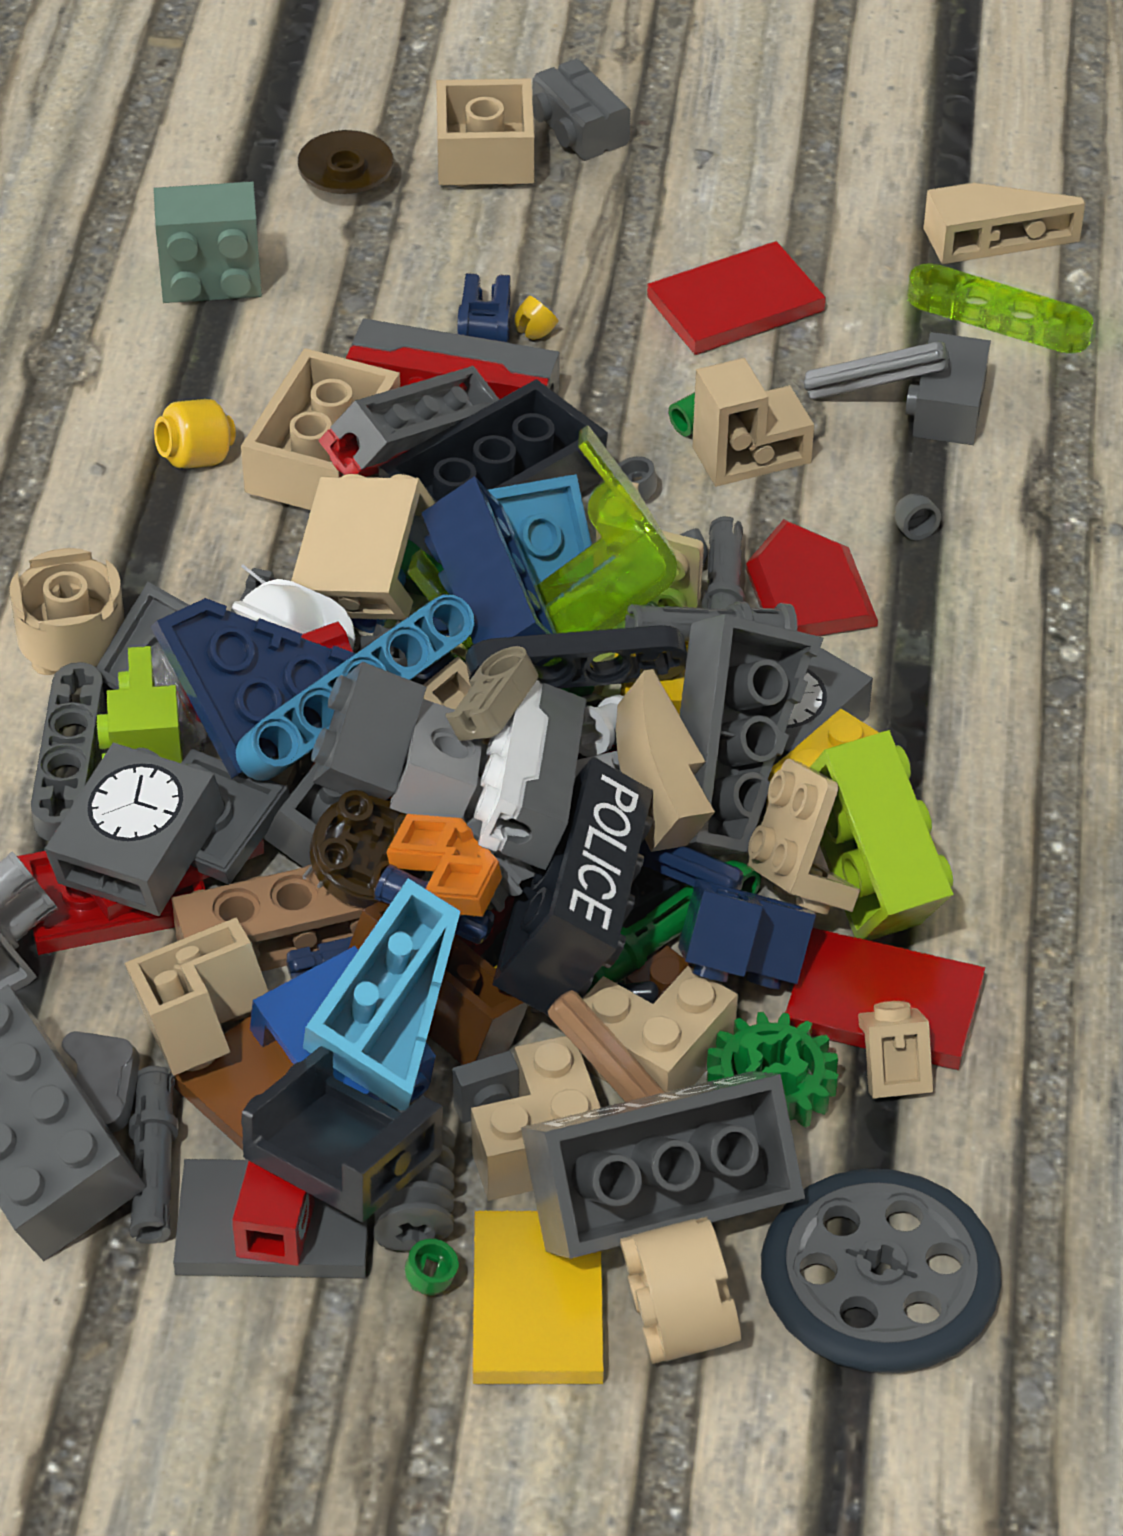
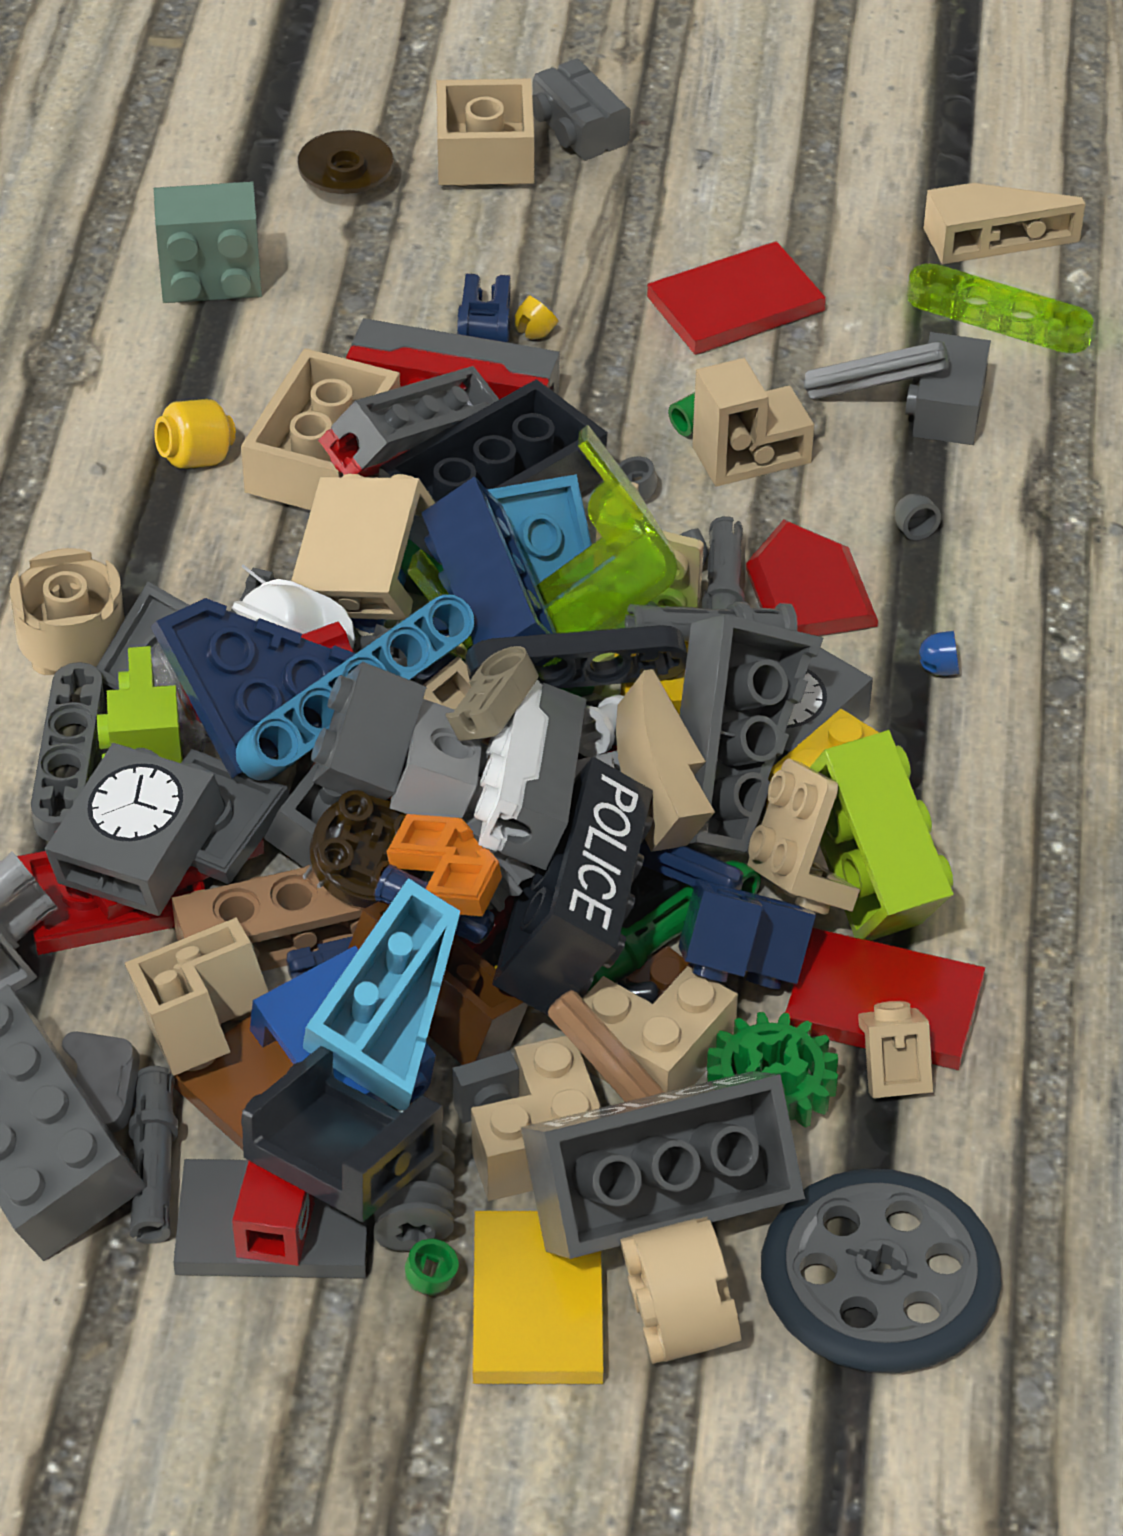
none -> blue hinge [919,631,959,676]

